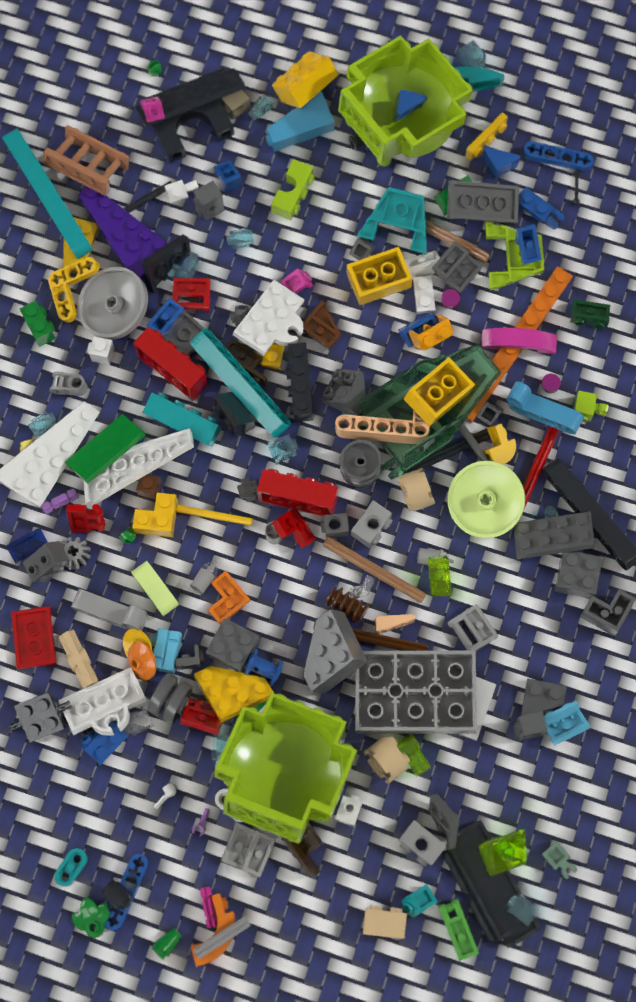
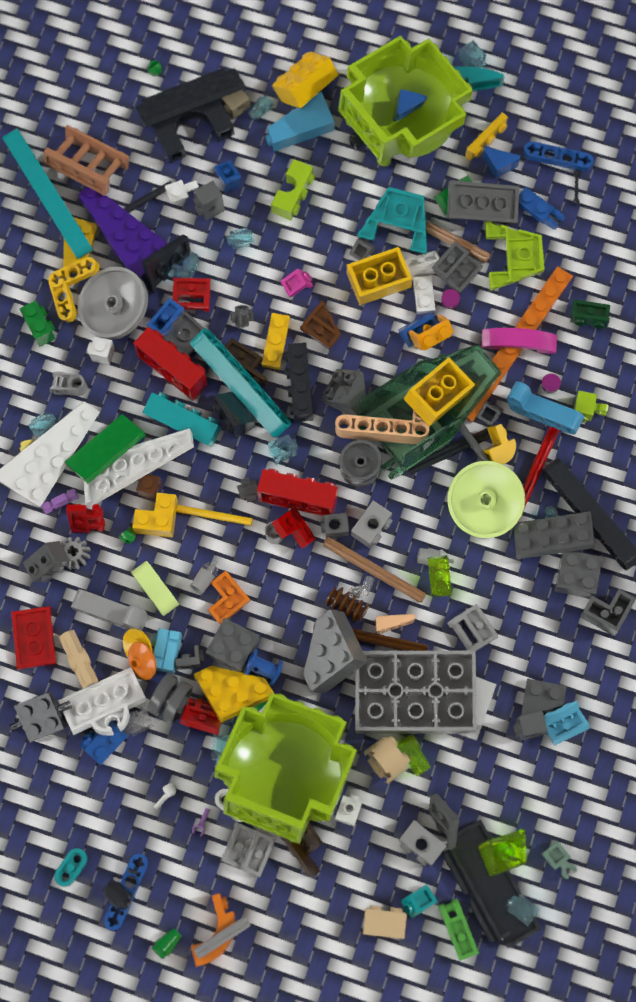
clear blue tile [6,527,48,564] -> none
green plate [72,897,110,938] -> none
dark pink bracket [140,97,164,122] -> none
dark pink axle [200,887,218,928] -> none
white plate [233,280,304,355] -> none
tan brick [398,468,435,511] -> none
blue slope [515,224,542,265] -> none

